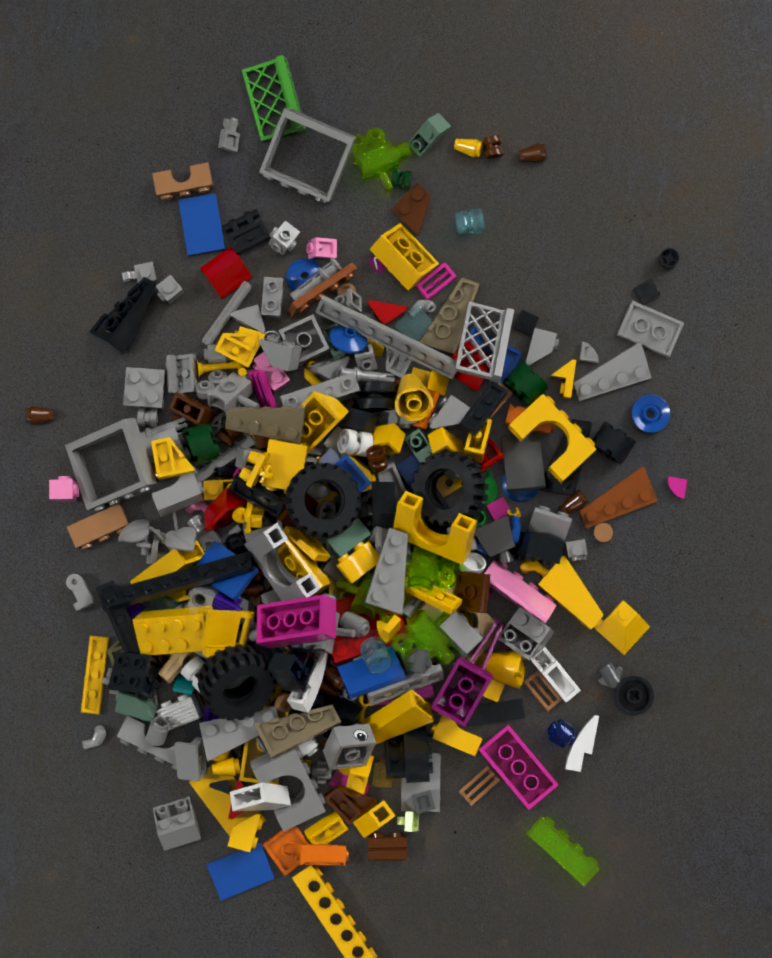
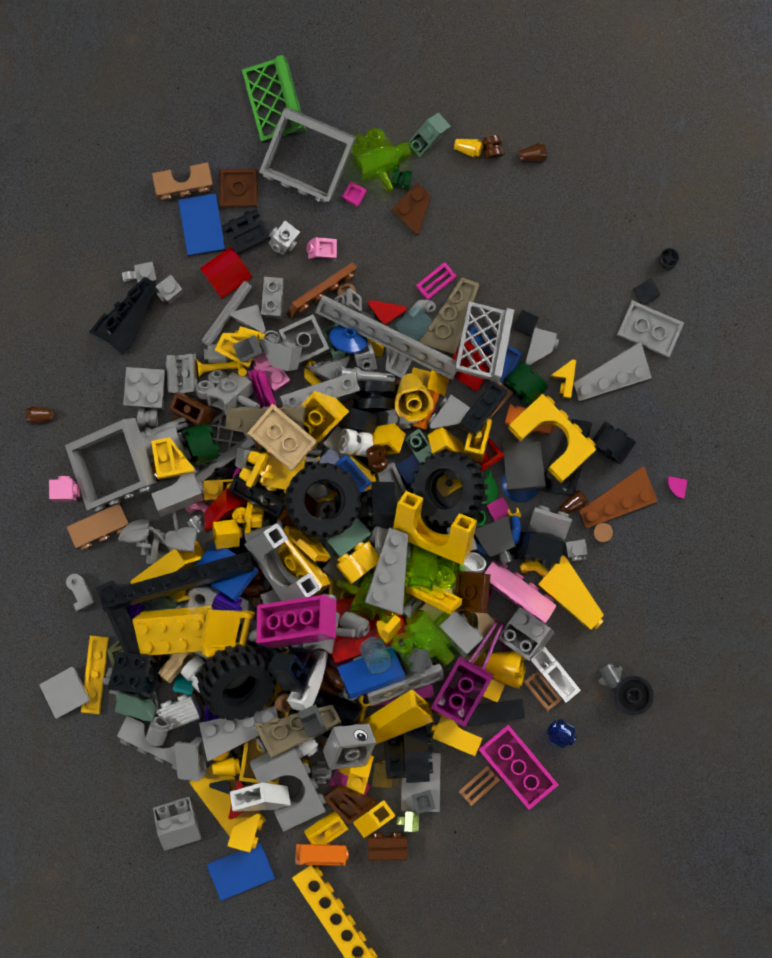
light grey arm [82,725,106,750] -> none
reddish brown wheel [215,421,241,447] -> none
light grey plate [218,117,240,153] -> none
orange tile [262,825,310,876] -> none
blue dish [286,258,321,291] -> none
light grey pin [289,257,342,301] -> none
magenta sticker [368,255,386,274] -> none
yellow slope [369,223,439,291] -> none
clear light blue wheel [454,207,485,236] -> none
clear neon green brick [525,815,600,887] -> none
white slope [564,715,599,772] -> none
light grey tile [579,342,599,364] -> none
yellow slope [596,600,650,655] -> none
blue dish [632,394,670,433] -> none
none -> light grey tile [39,666,91,719]
none -> yellow brick [212,519,243,549]
none -> reddish brown tile [219,169,258,208]
none -> dark grey panel [233,335,263,362]
none -> tan tile [247,404,317,471]
none -> dark grey panel [298,704,327,738]
none -> dark pink tile [341,181,367,207]

